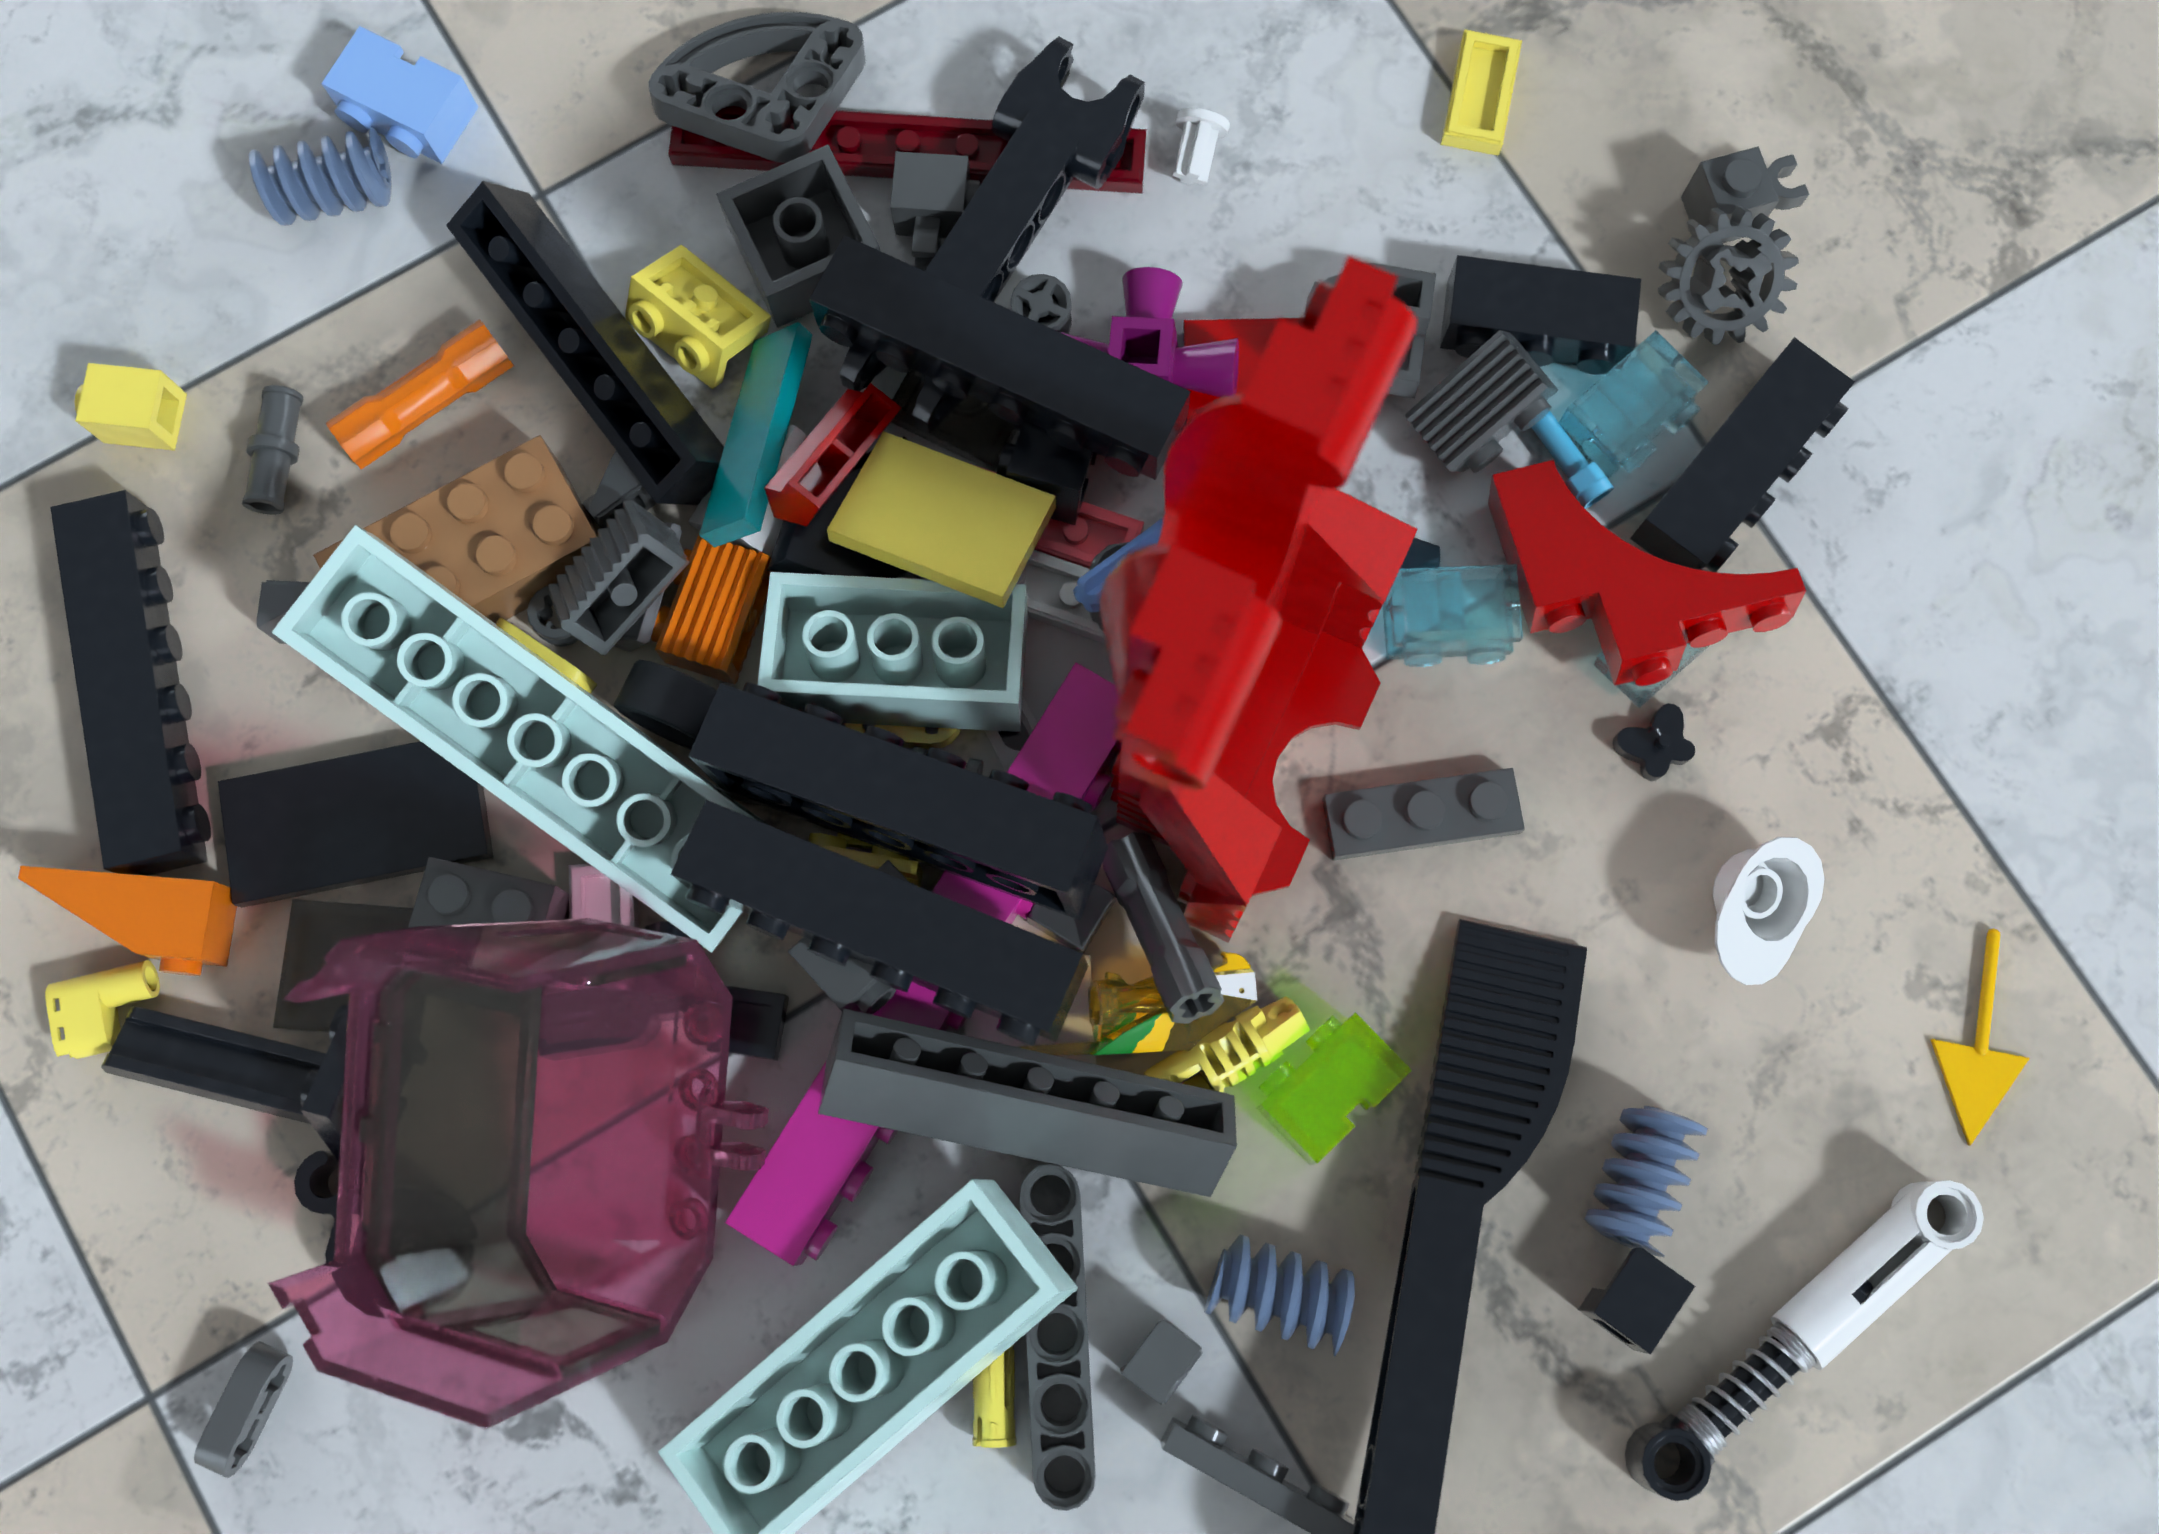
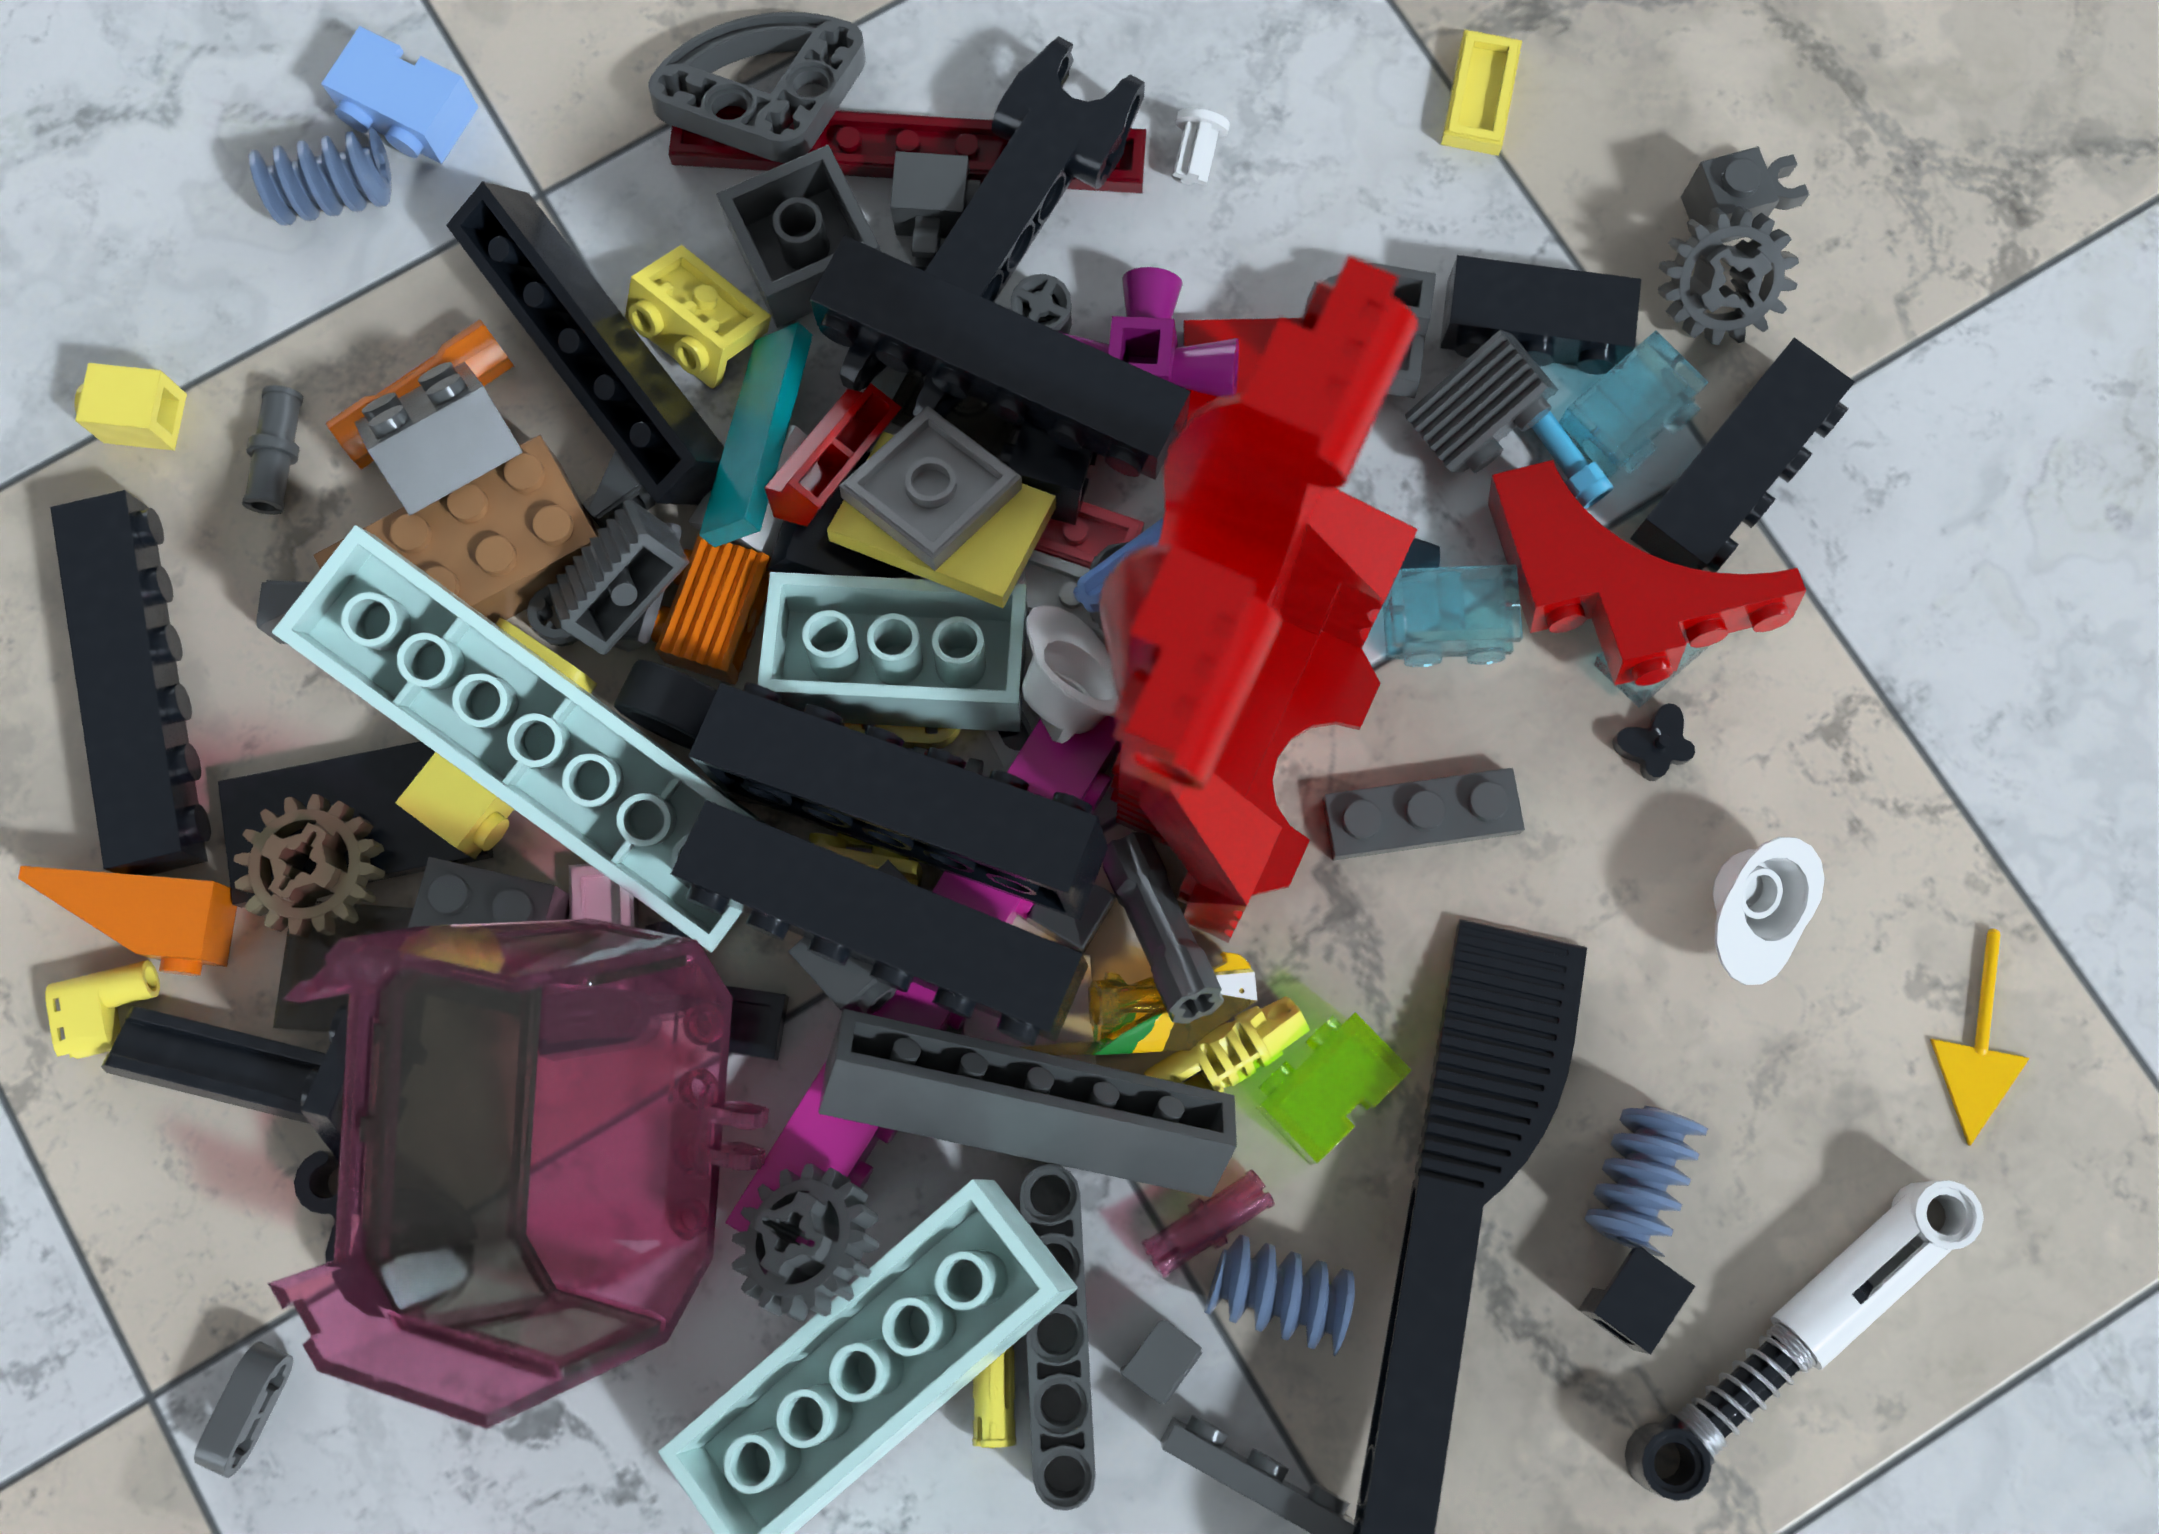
none -> dark tan gear [234,794,385,938]
none -> brick [354,362,523,516]
none -> light yellow brick [395,752,514,859]
none -> dark grey gear [732,1164,880,1321]
none -> light grey tile [839,406,1022,571]
none -> white piece [1022,605,1119,743]
none -> clear pink pin [1140,1169,1275,1279]

